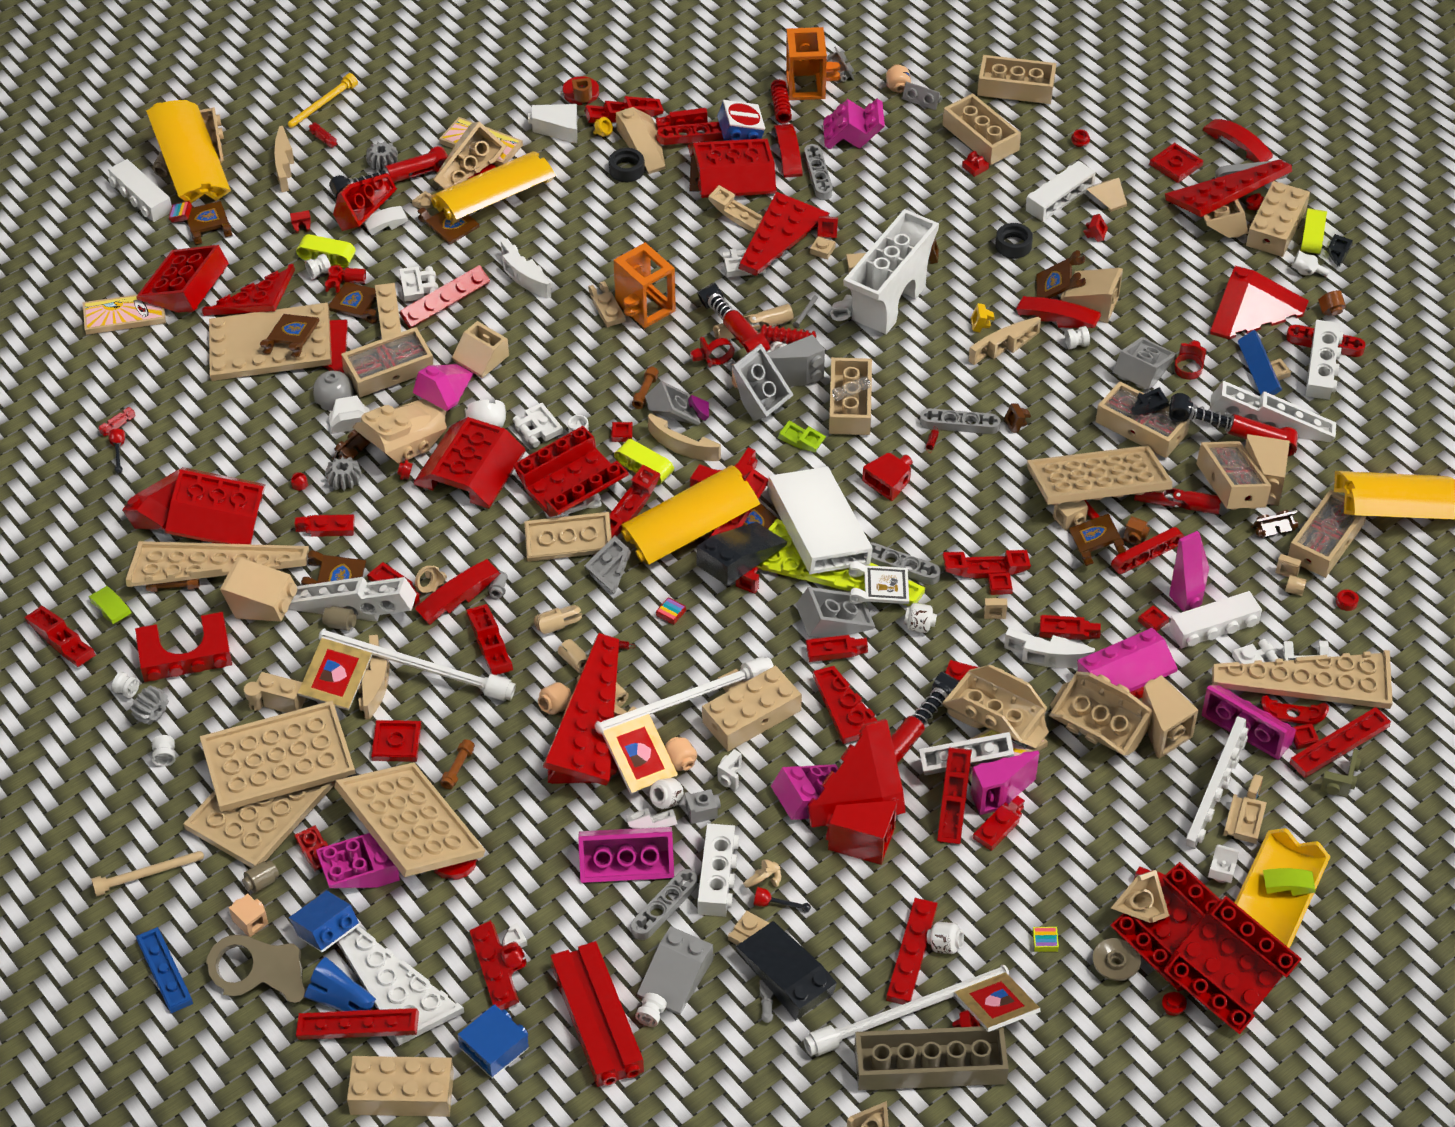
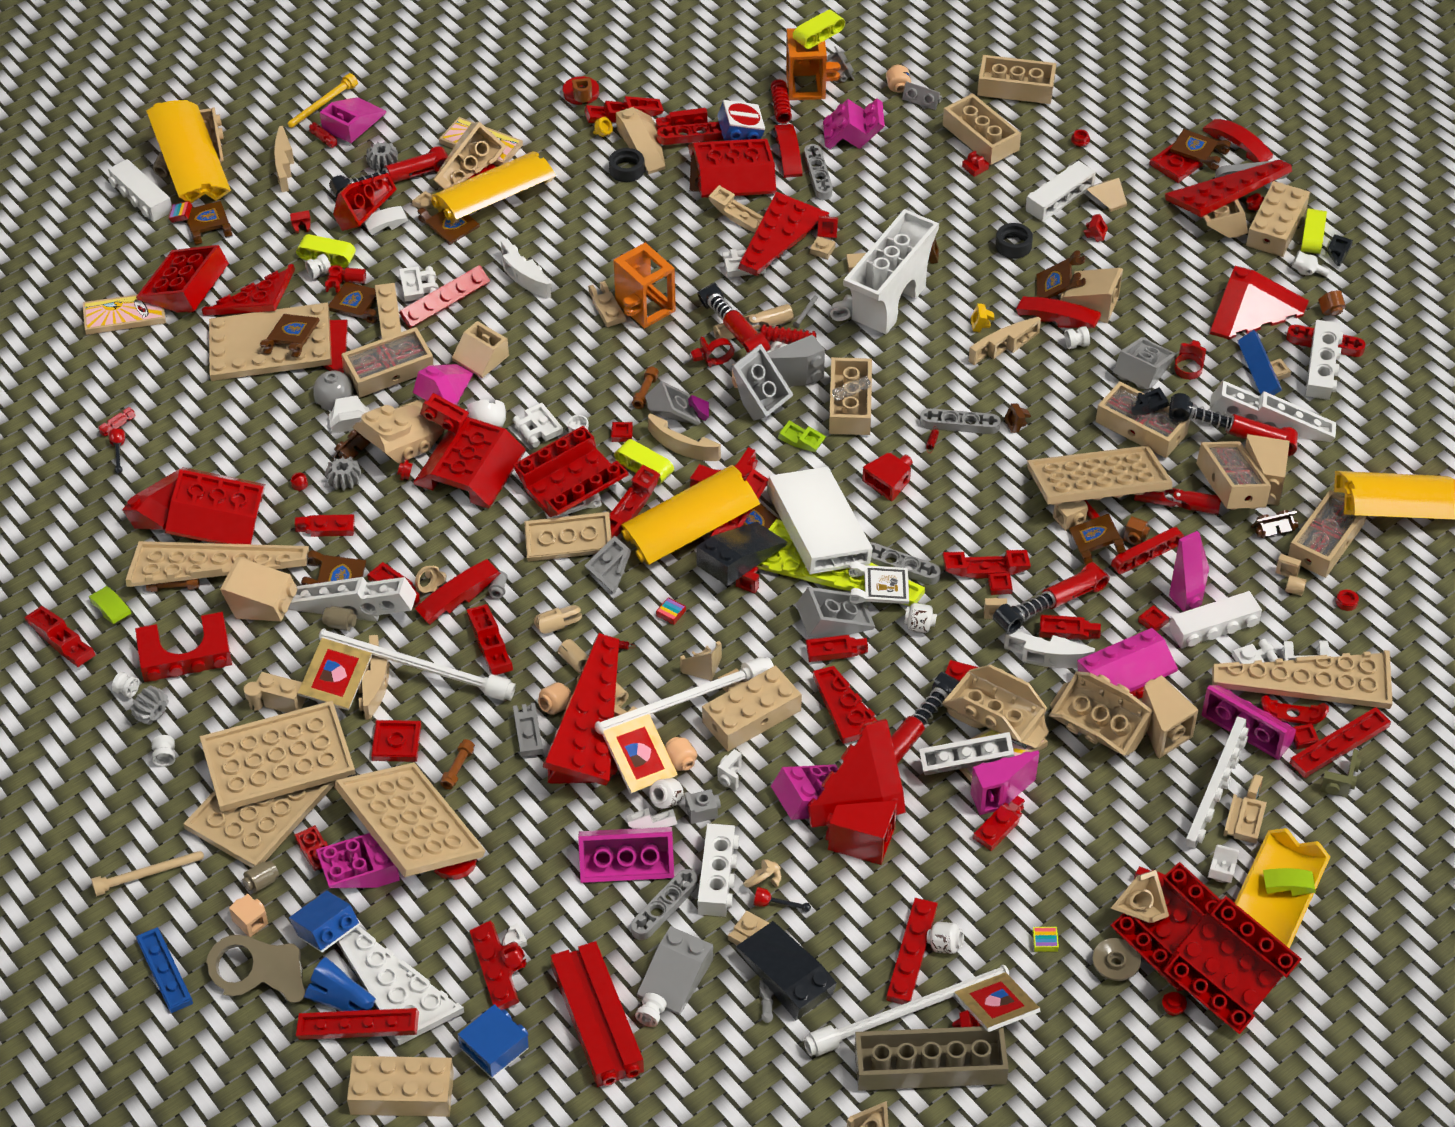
white slope [528,104,577,143] -> none
red slope [937,747,972,844] -> none
none -> dark pink slope [320,97,386,143]
none -> red bracket [420,393,469,434]
none -> light grey hinge [513,703,543,757]
none -> tan slope [680,641,722,681]
none -> neon yellow beam [793,10,845,49]
none -> piece [992,562,1110,634]
none -> reddish brown flag [1170,129,1231,171]

